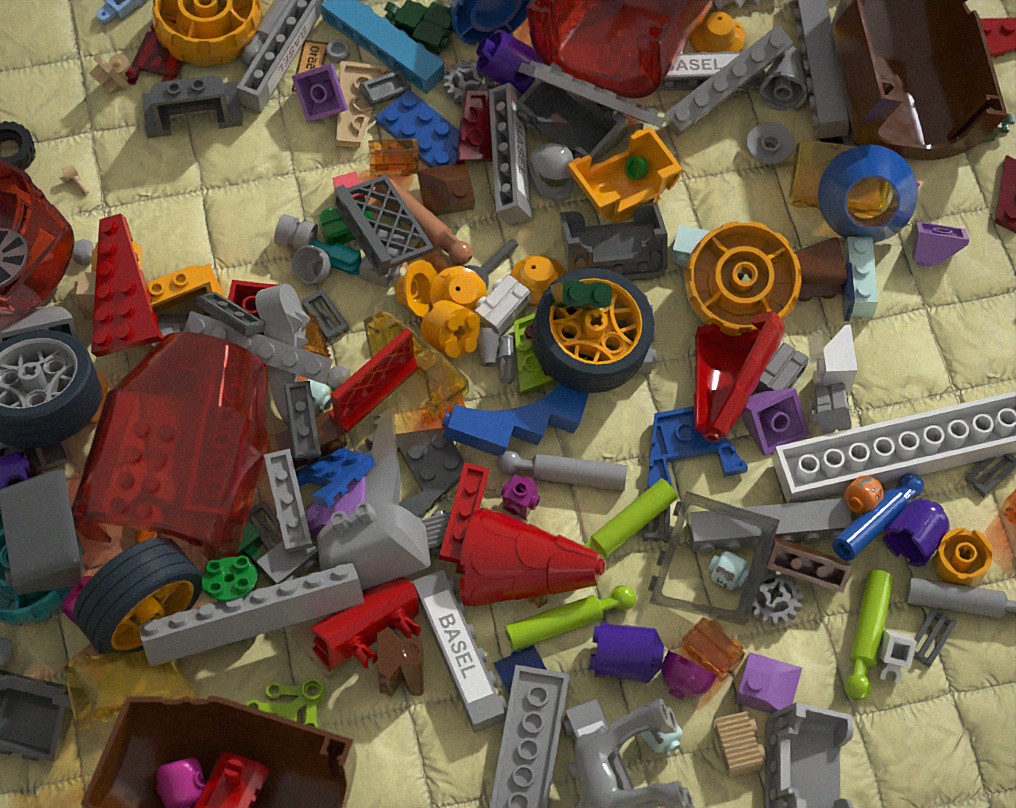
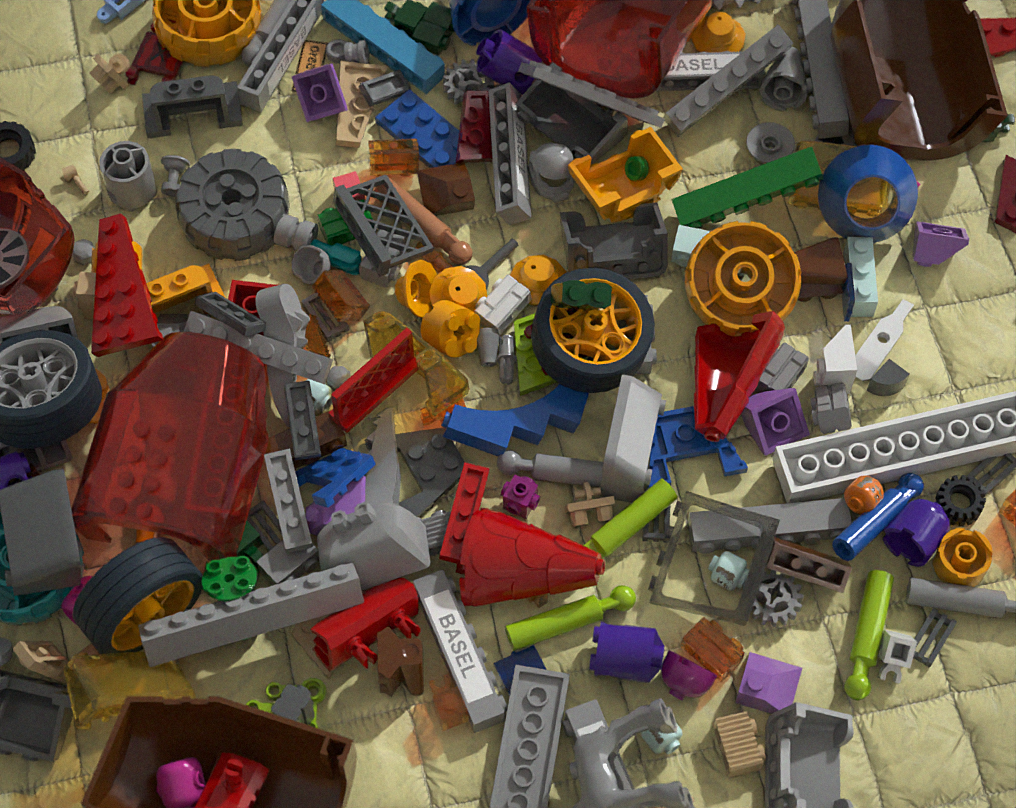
none -> tan wing [13,641,81,686]
none -> light grey cylinder [100,141,157,212]
none -> light grey piece [161,155,190,197]
none -> dark grey wheel [176,149,290,261]
none -> dark grey brick [271,684,315,725]
none -> clear orange brick [312,270,370,322]
none -> light grey wheel [344,40,369,64]
none -> clear orange brick [428,674,468,731]
none -> tan hips [565,482,615,527]
none -> light grey windscreen [600,374,666,503]
none -> green brick [671,146,824,229]
none -> white piece [855,299,914,381]
none -> dark grey brick [867,359,910,396]
none -> black tyre [935,475,986,527]

